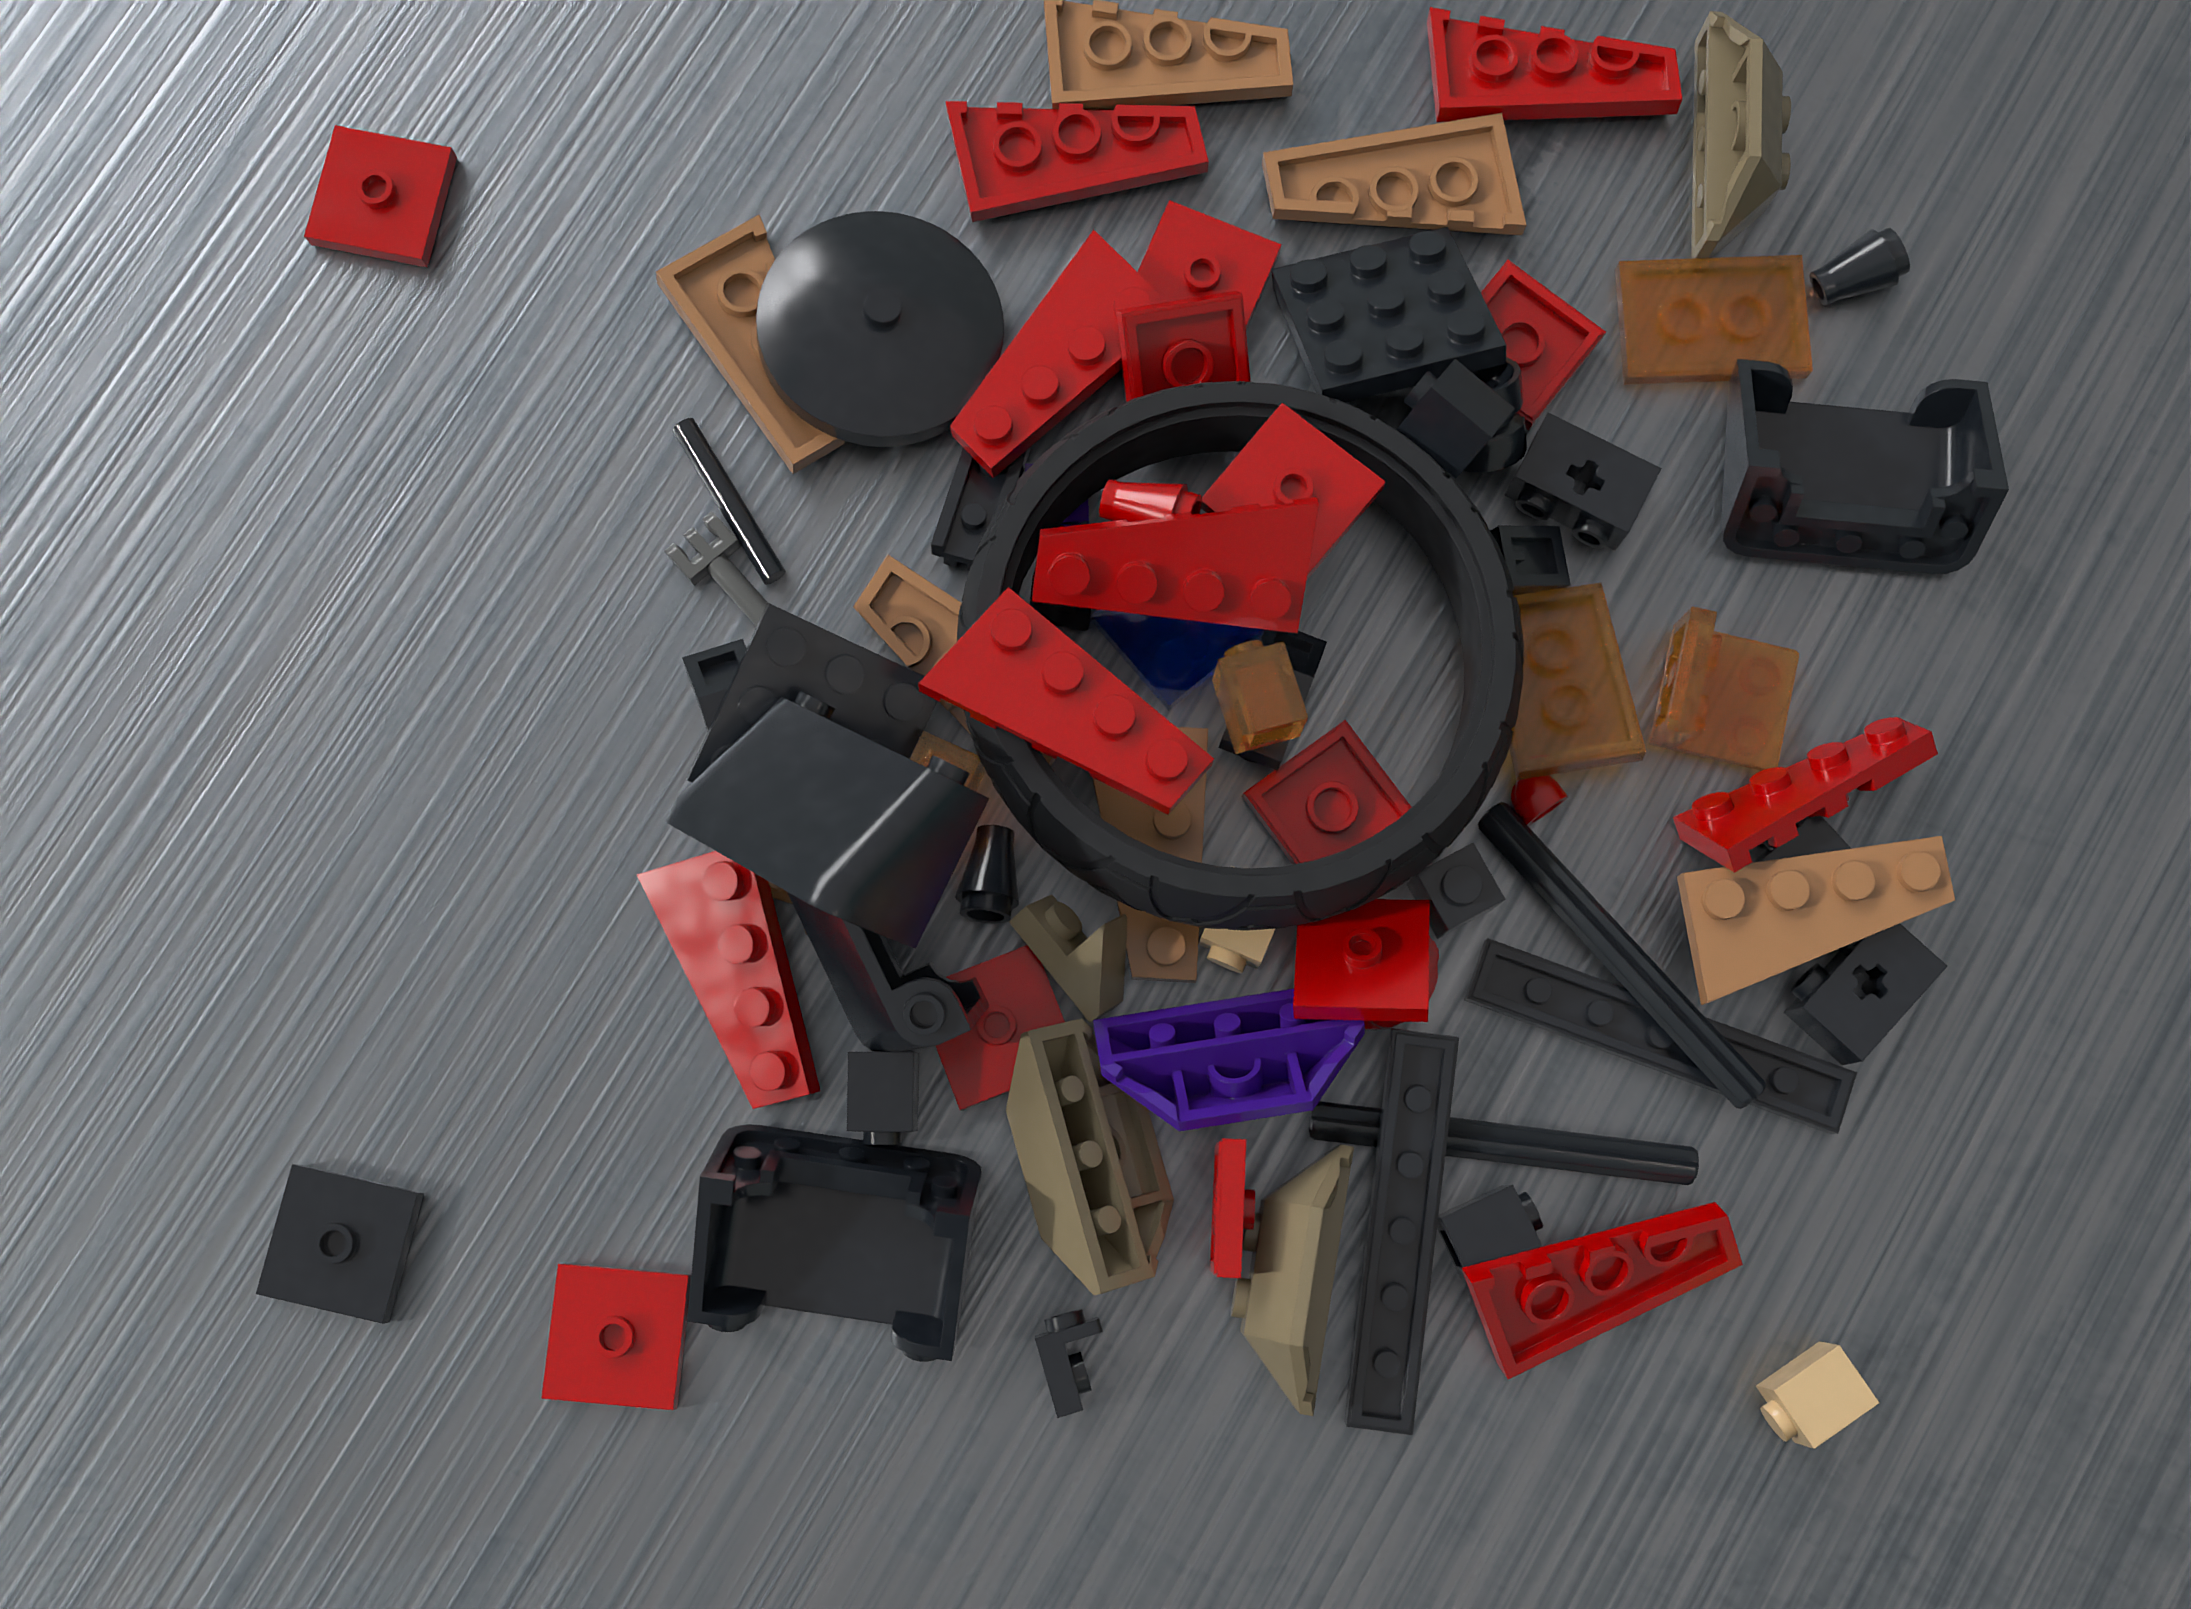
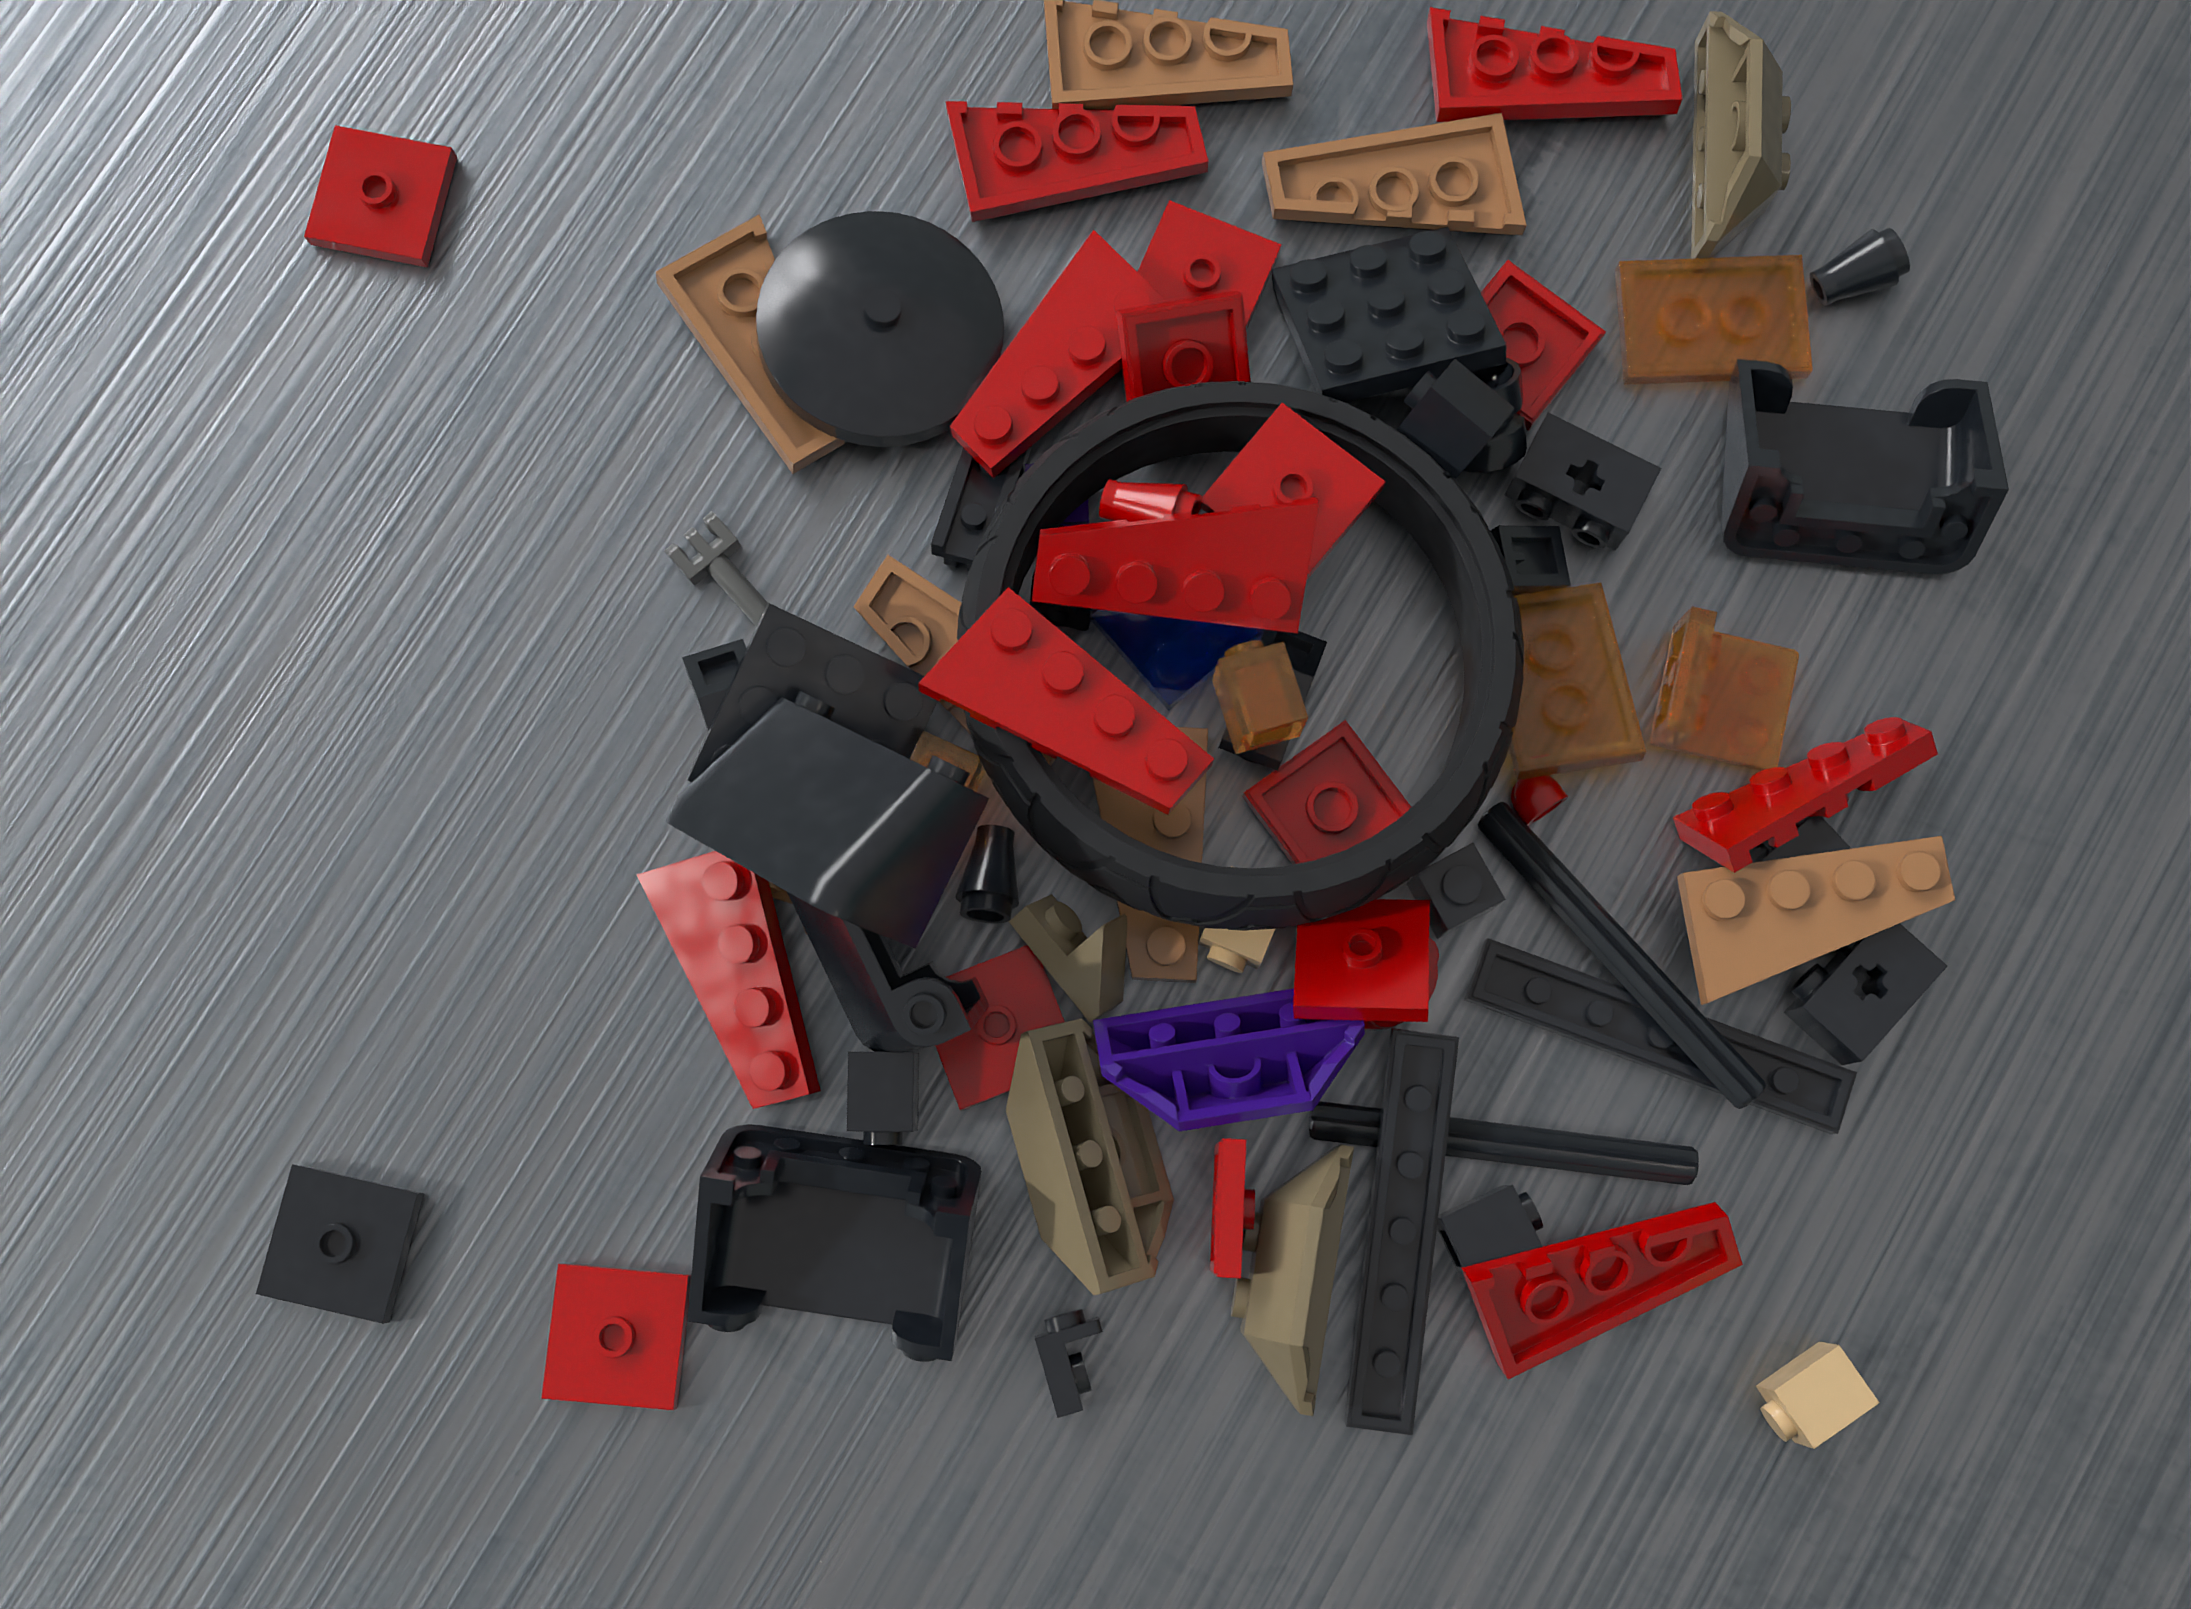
black bar [672,418,786,585] -> none

